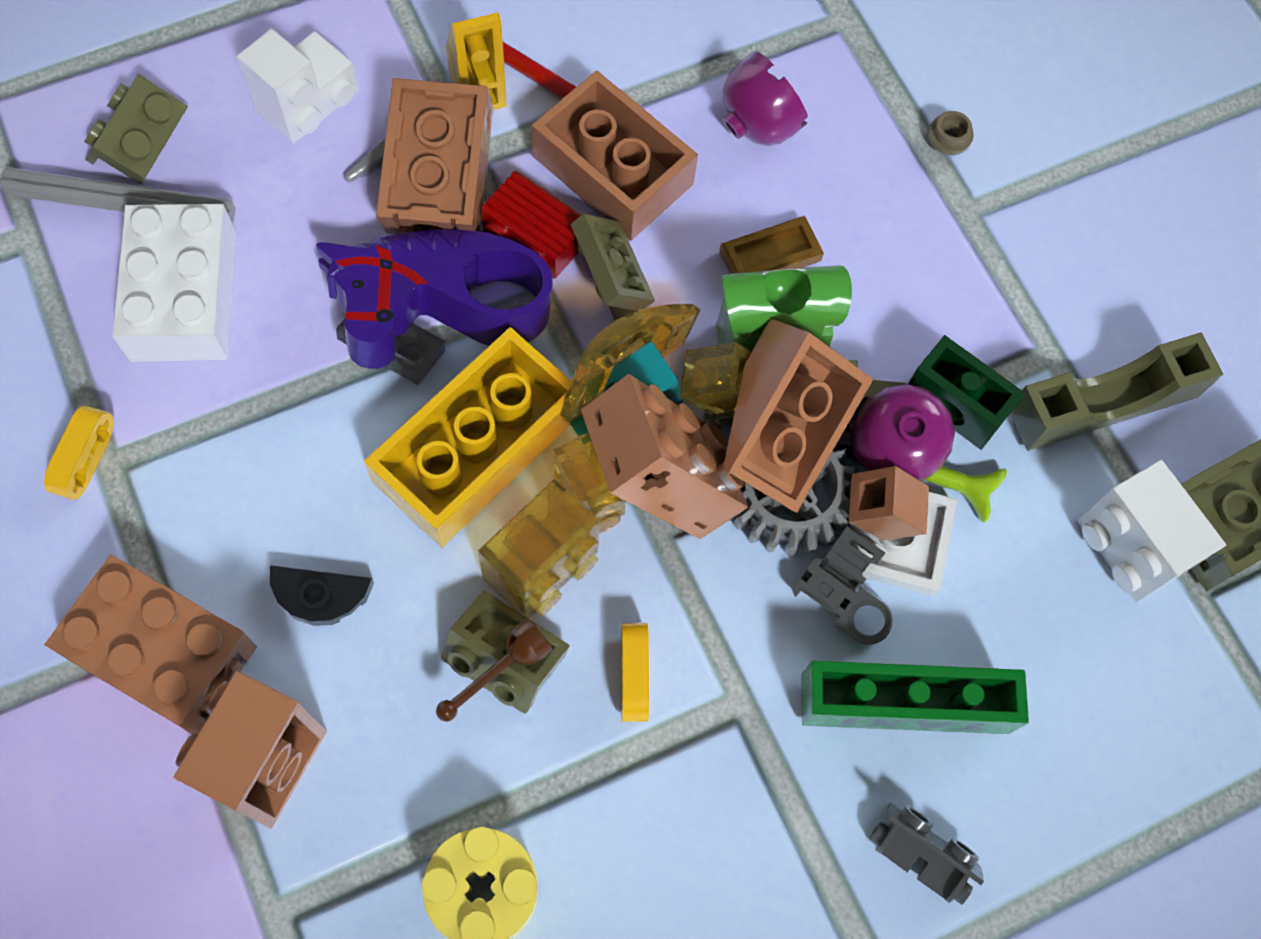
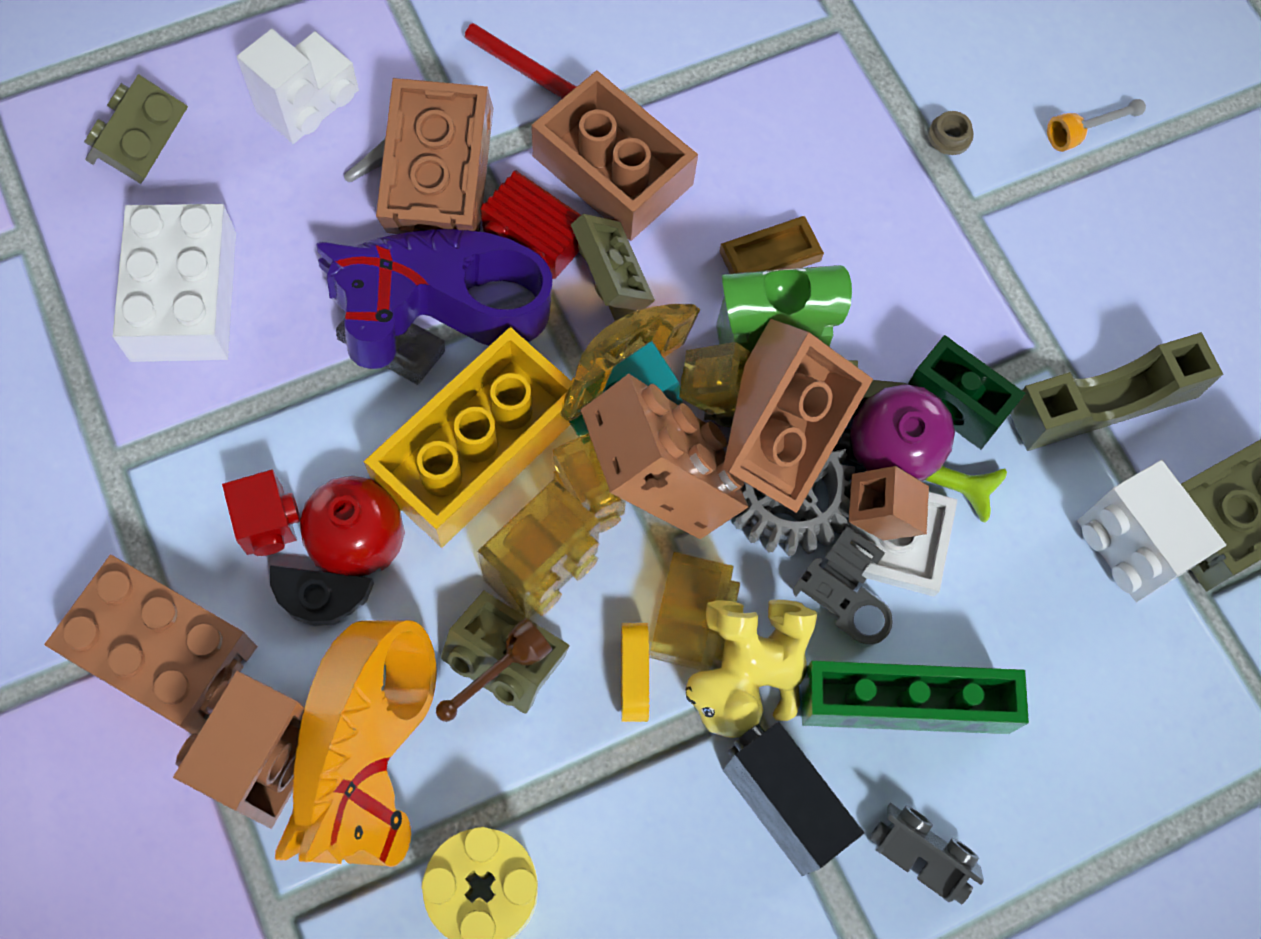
light grey axle [0,168,235,224] -> none
yellow beam [44,405,114,500] -> none
yellow slope [446,12,507,110] -> none
magenta cylinder [722,51,808,146] -> none
none -> red brick [222,469,300,556]
none -> light orange animal [275,620,437,867]
none -> red cylinder [300,475,405,576]
none -> clear yellow brick [649,552,740,671]
none -> light yellow animal [685,599,817,738]
none -> black brick [723,721,865,877]
none -> light orange hinge [1047,99,1146,152]

